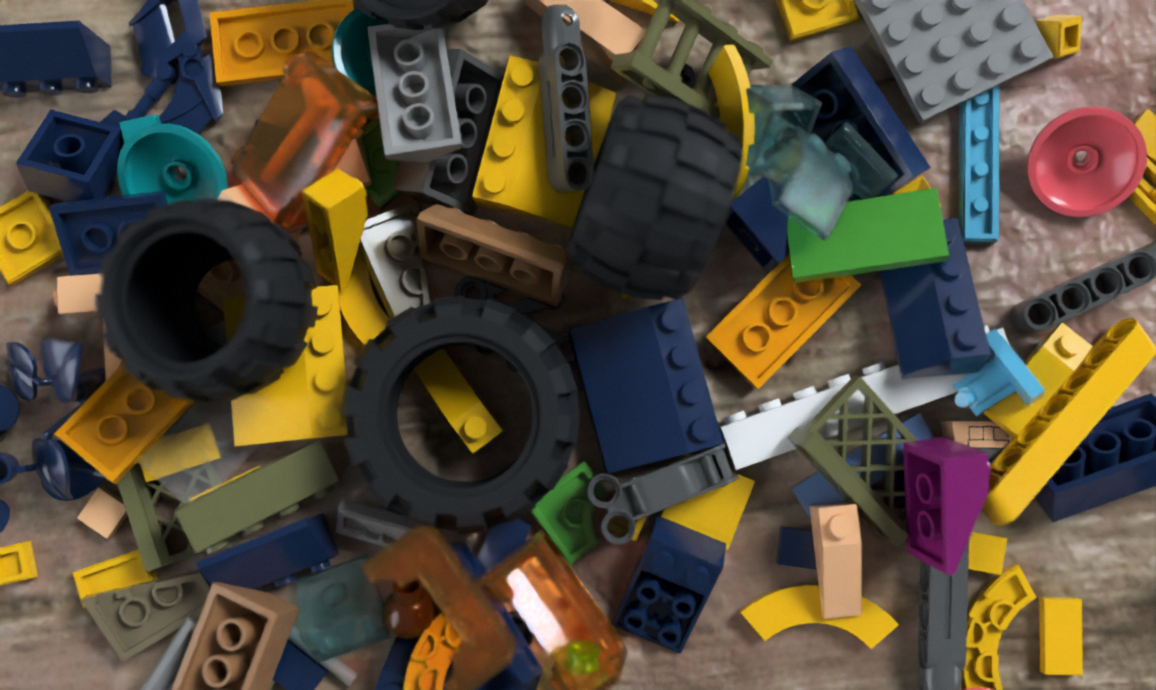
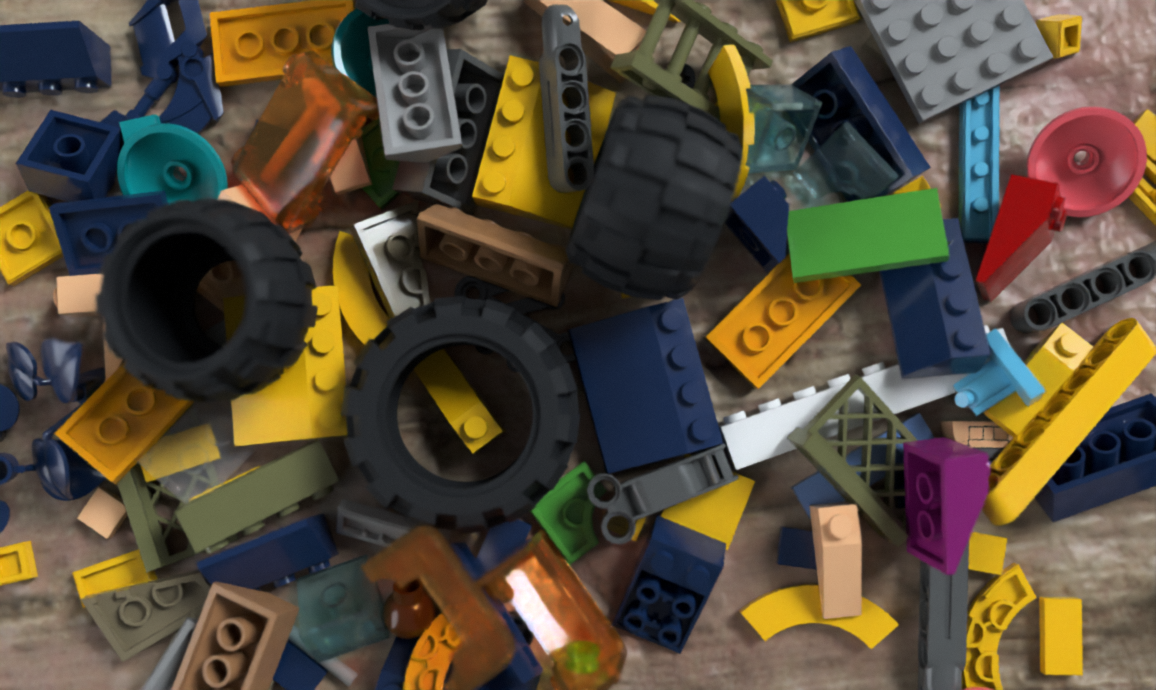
yellow slope [302,168,368,291] -> none
clear light blue slope [763,126,853,241] -> none
none -> red slope [976,174,1067,302]

